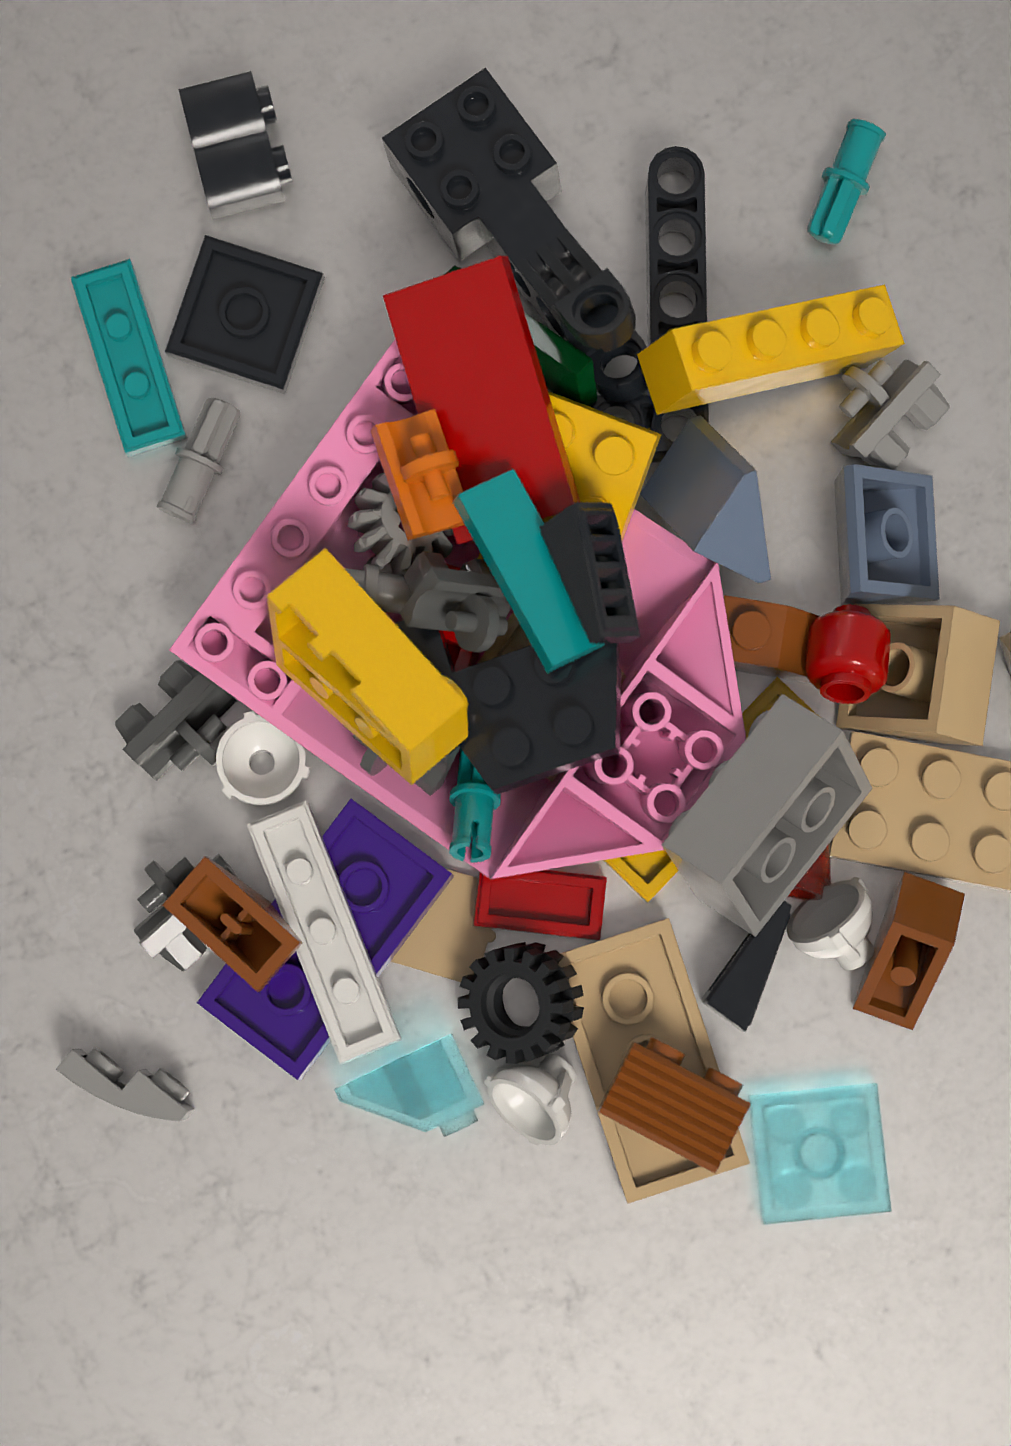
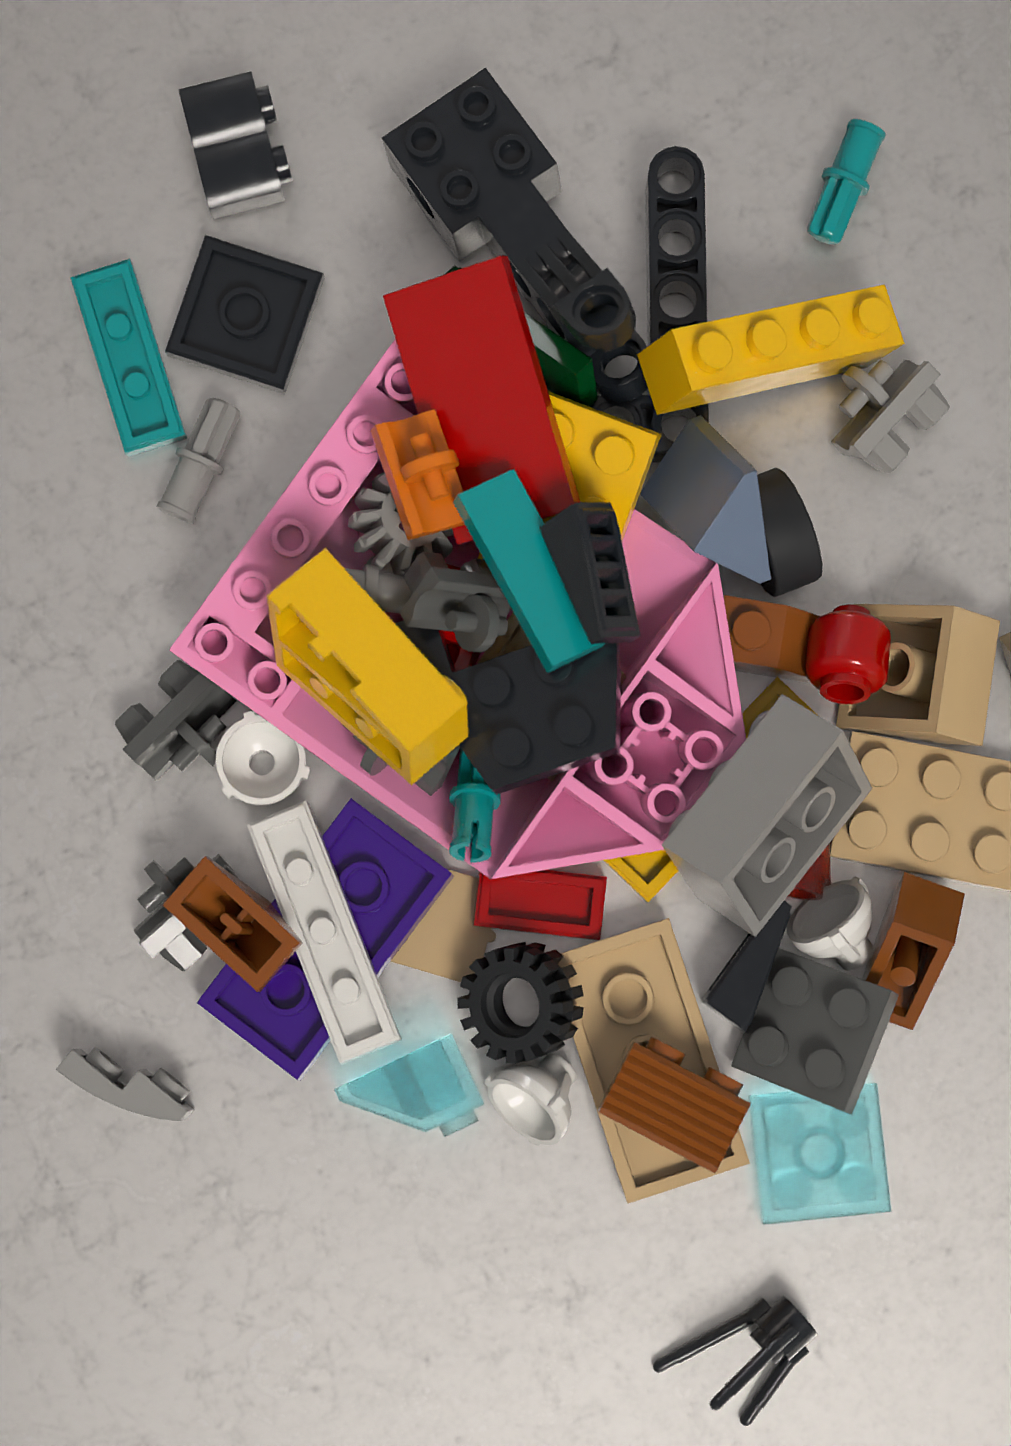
sand blue slope [834,464,940,605] -> none
none -> black plant [653,1296,818,1426]
none -> dark grey plate [731,948,899,1115]
none -> black tyre [757,468,823,597]

